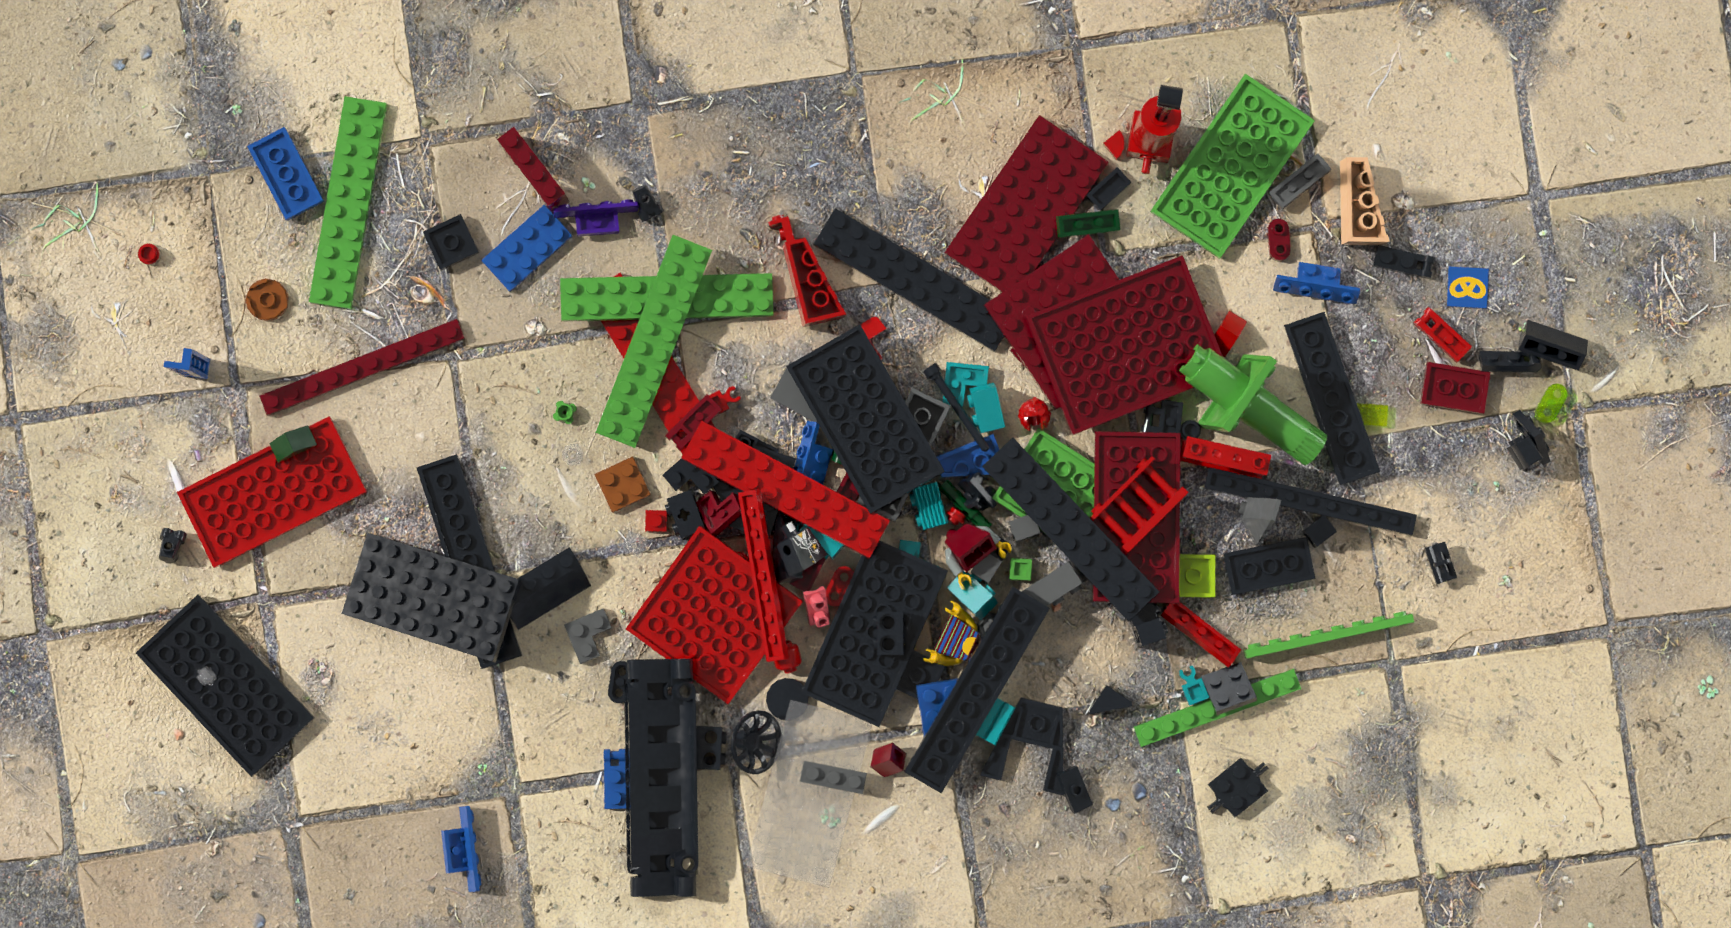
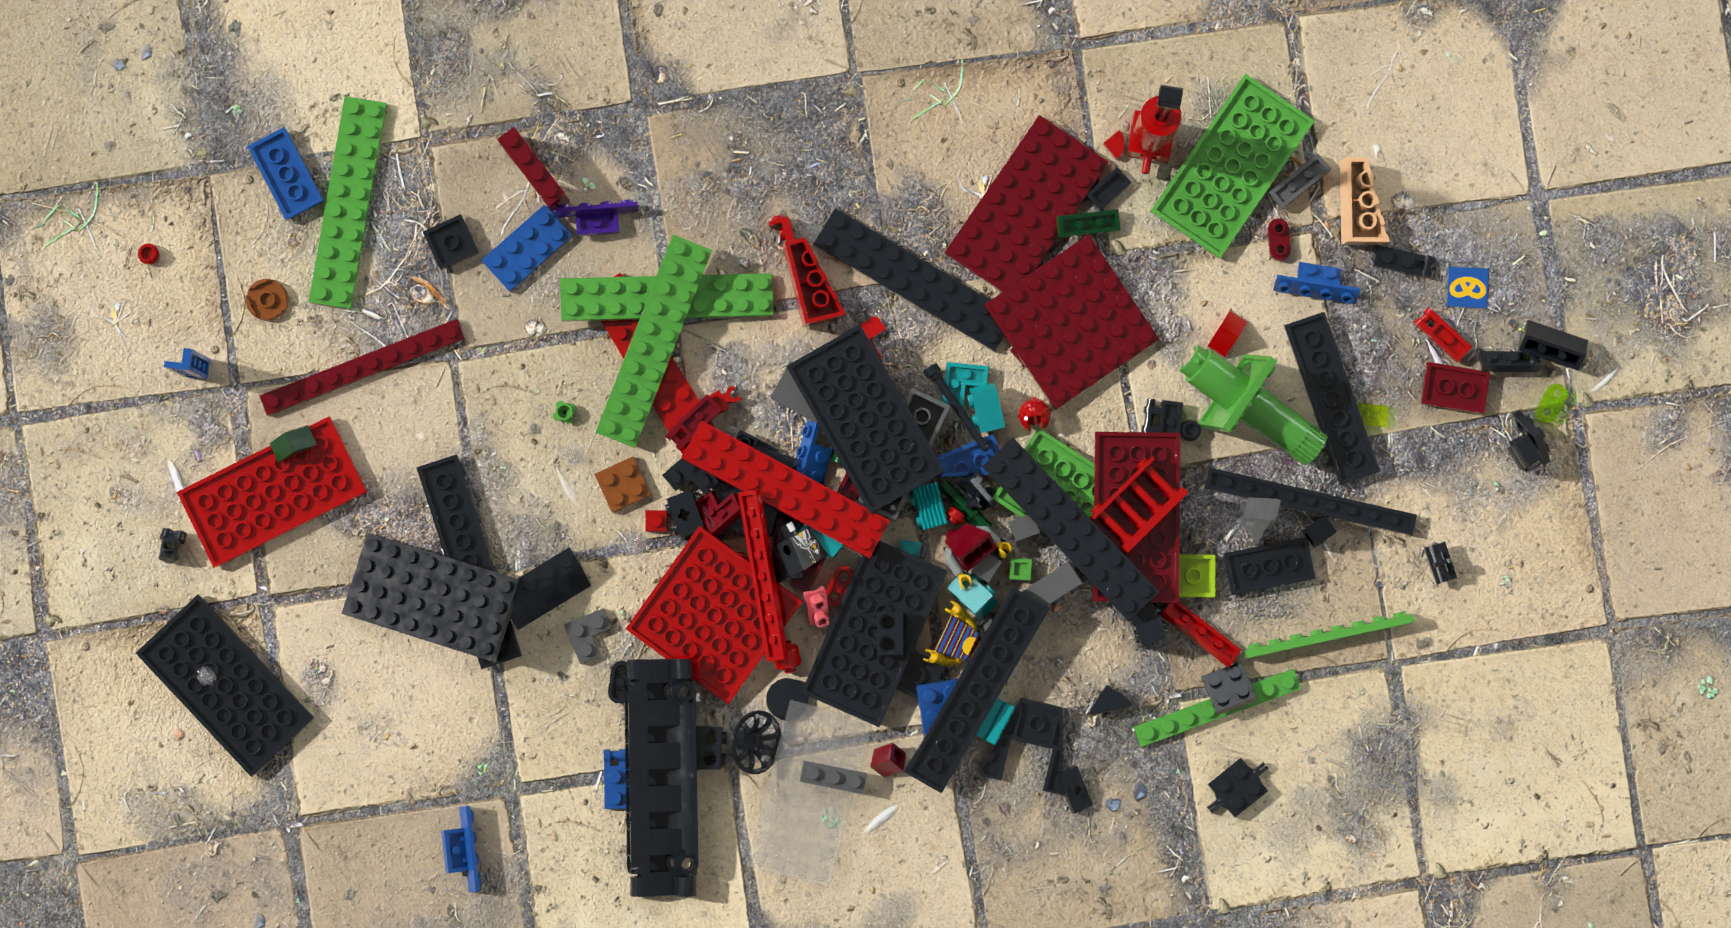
black plate [632,185,664,222] -> none
dark red plate [1025,255,1223,435] -> none
teal plate [1179,665,1209,706] -> none
red fence [1180,436,1271,479] -> none

